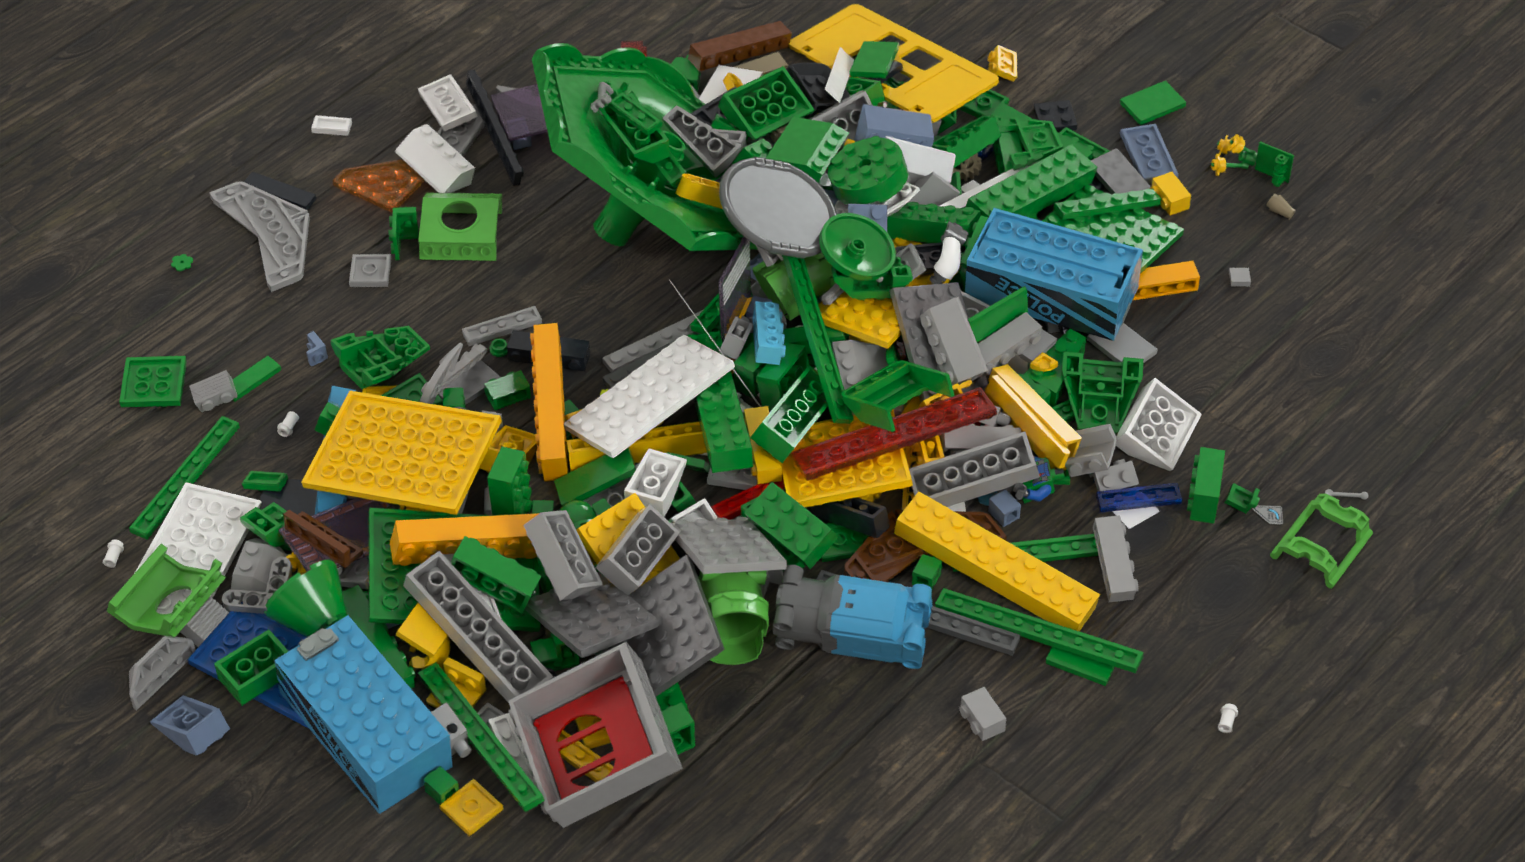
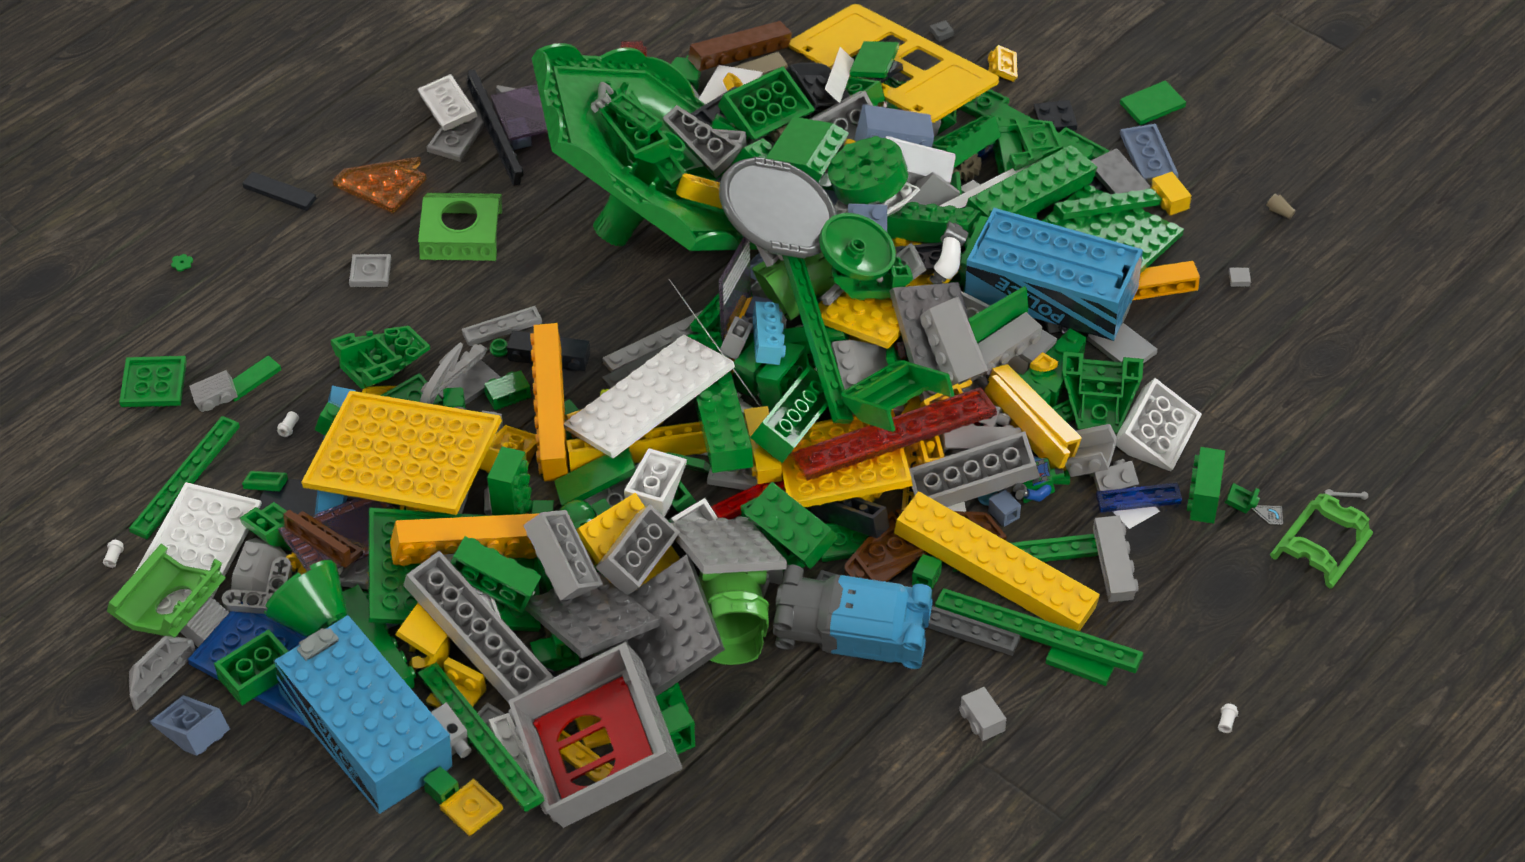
light grey wing [209,181,310,292] -> none
sand blue bracket [306,331,328,366] -> none
white tile [311,116,352,136] -> none
green bracket [389,207,419,260] -> none
white slope [395,124,475,193] -> none
yellow plant [1211,134,1257,176] -> none
green hinge [1255,142,1294,187] -> none
none -> dark grey plate [930,20,954,42]

